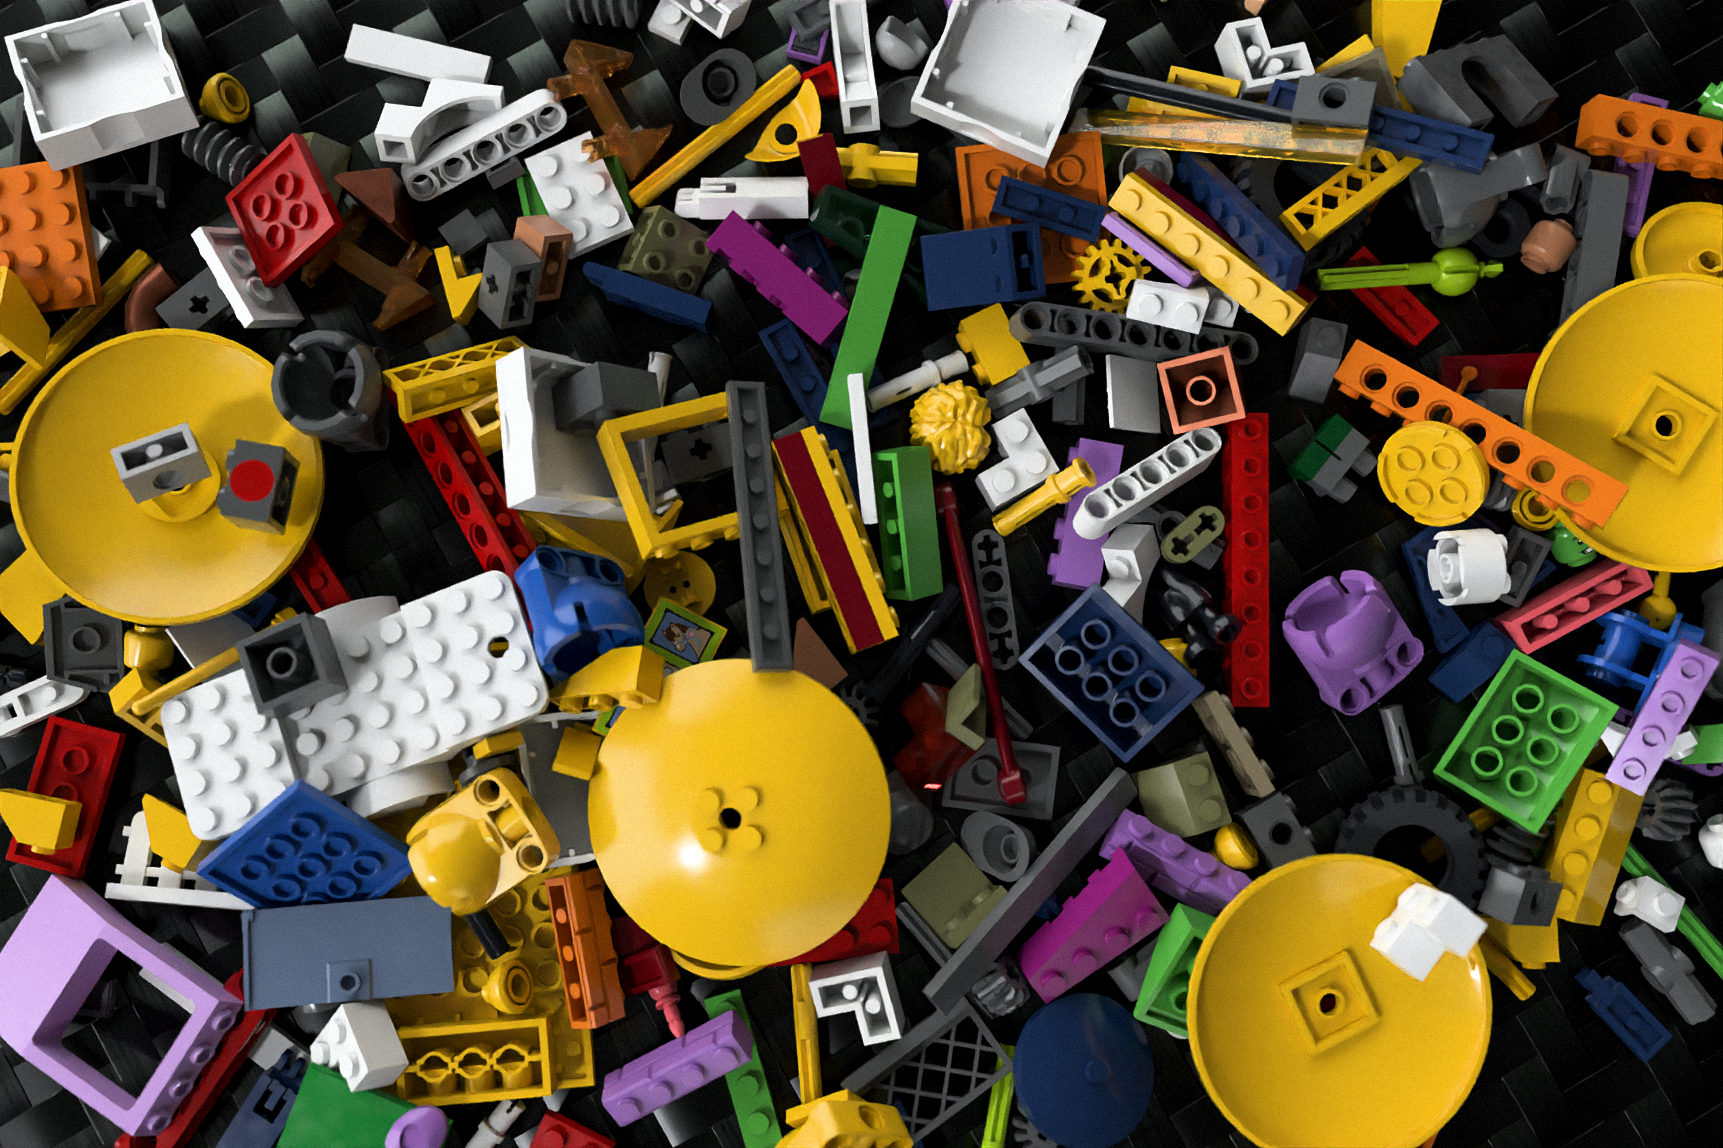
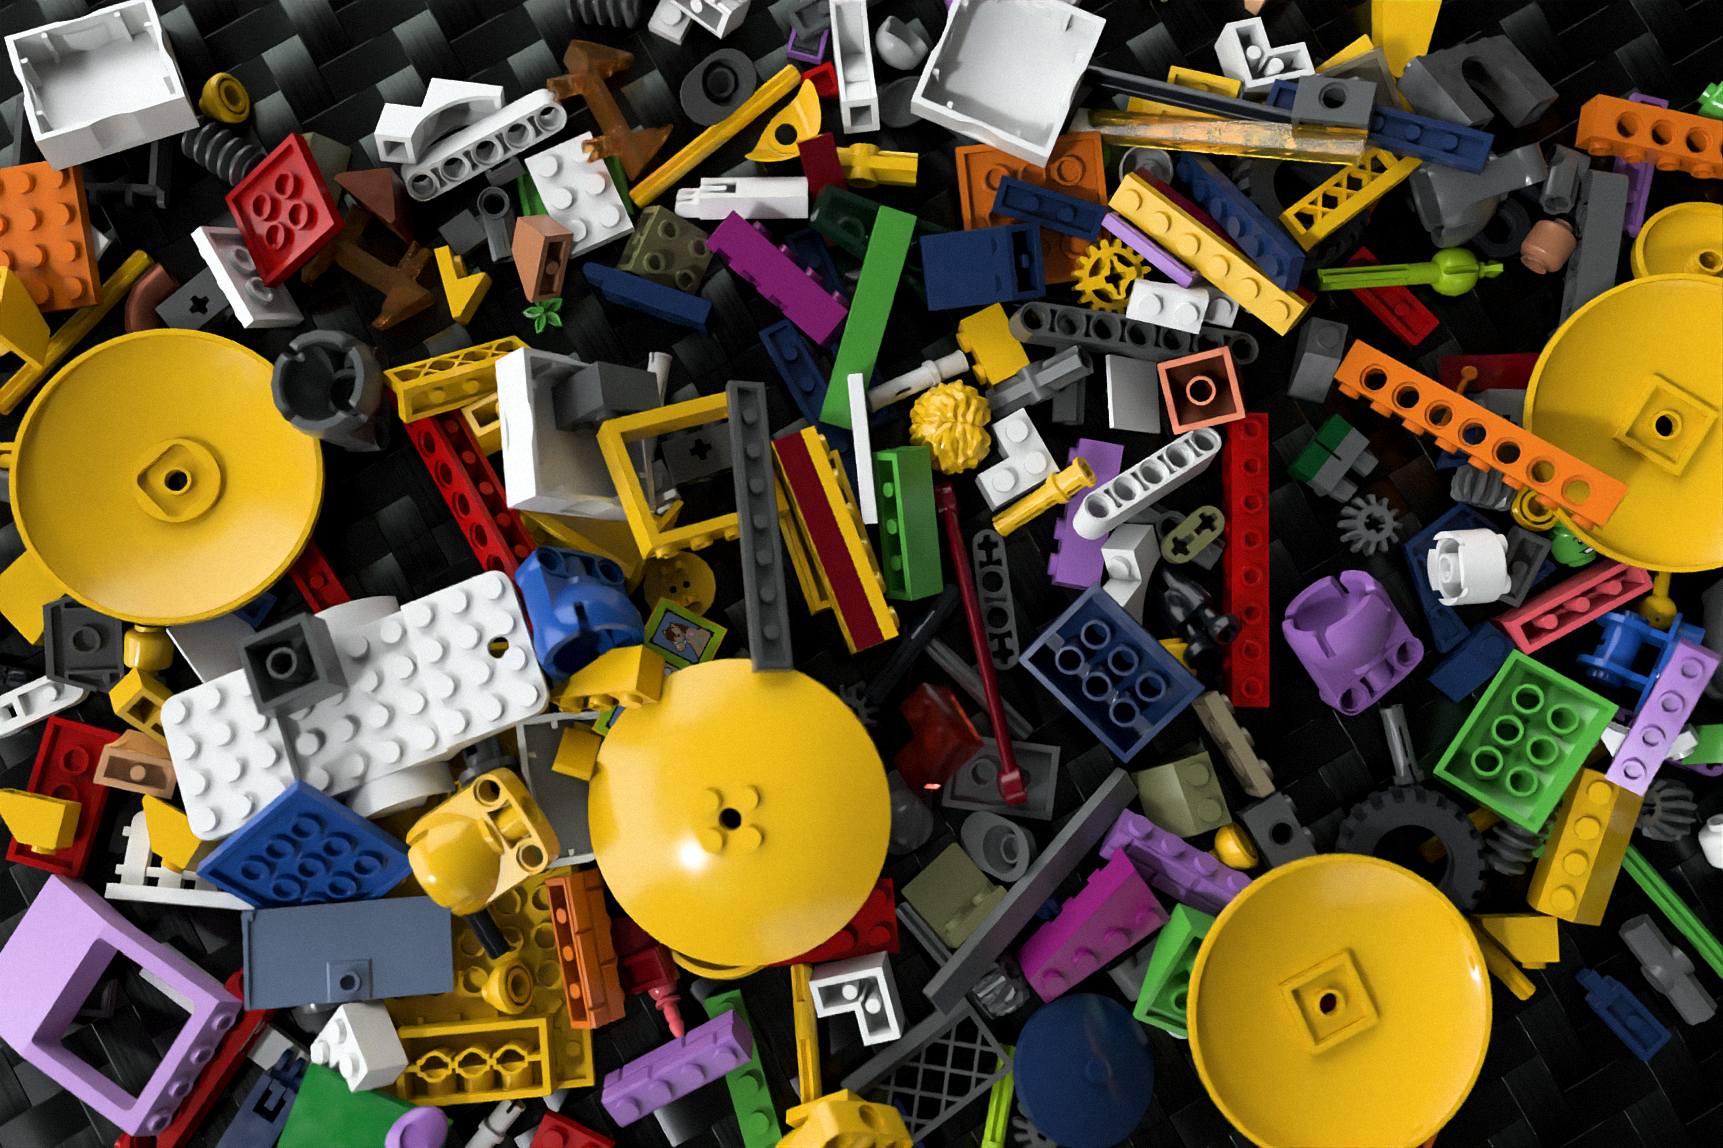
light grey brick [111,422,212,504] -> none
yellow piece [132,607,298,715] -> none
dark grey brick [217,439,300,535] -> none
white tile [344,24,493,84] -> none
yellow tile [473,730,525,760] -> none
dark grey brick [477,239,543,329] -> none
nougat slope [793,617,849,690] -> none
olive panel [945,663,986,750] -> none
white brick [1370,883,1488,981] -> none
yellow tile [1377,421,1490,527] -> none
dark grey brick [1478,863,1563,927] -> none
white bracket [1614,876,1685,933] -> none
none -> light nougat slope [93,729,177,799]
none -> dark grey piece [477,187,517,264]
none -> bright green plant [522,298,564,335]
none -> dark grey gear [1337,494,1403,556]

